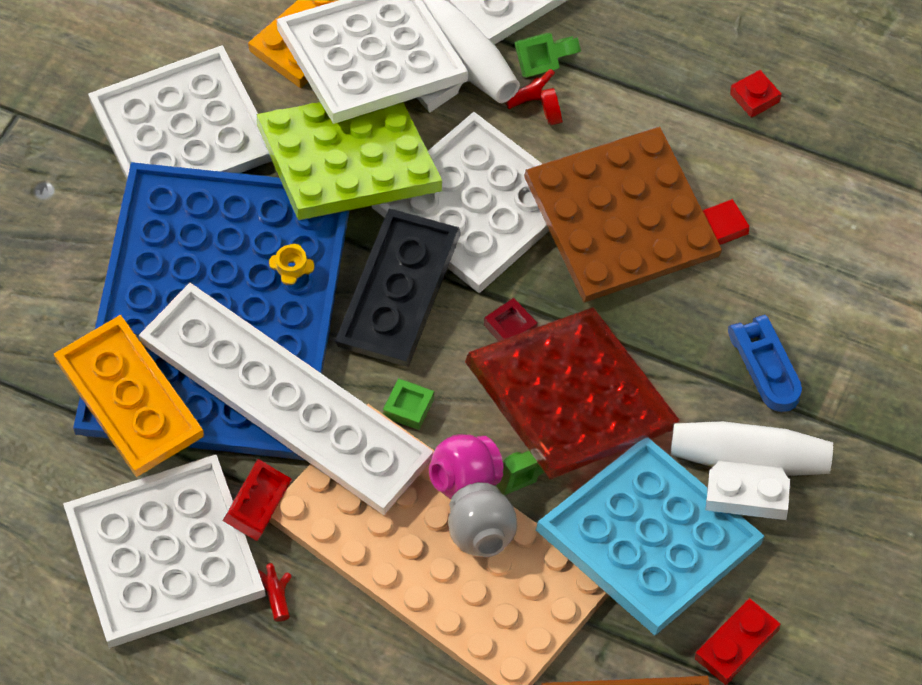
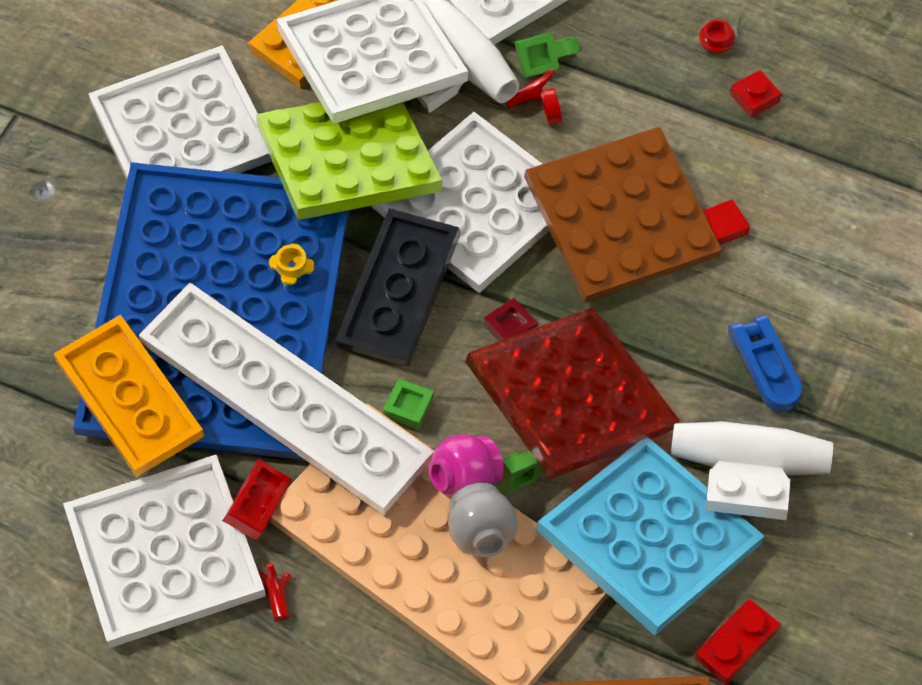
none -> red plate [699,19,735,53]

